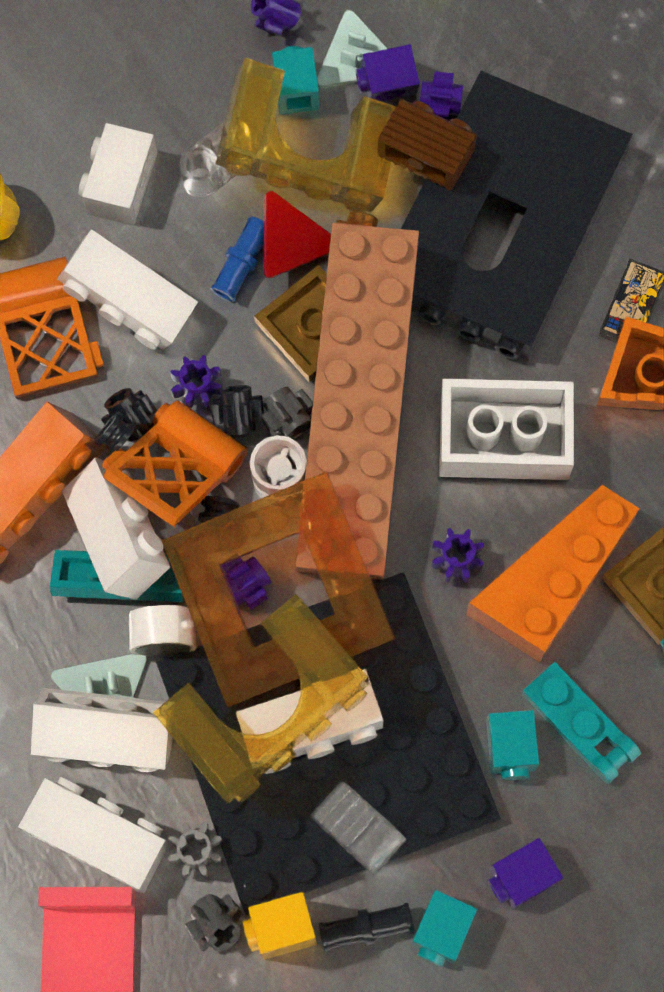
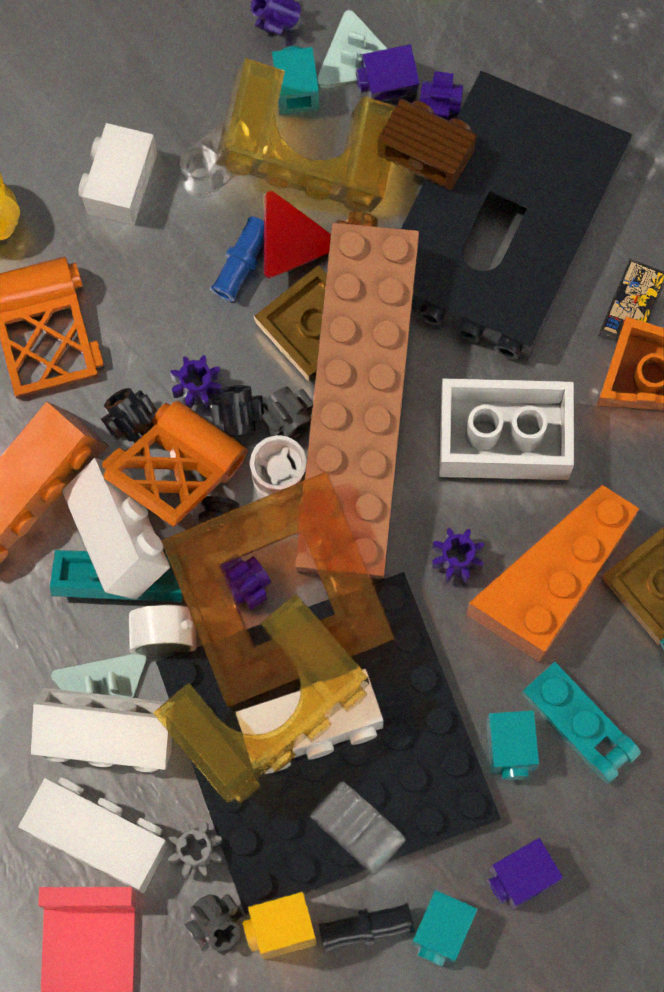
white brick [57,229,198,350] -> none
black bush [94,411,136,455] -> none

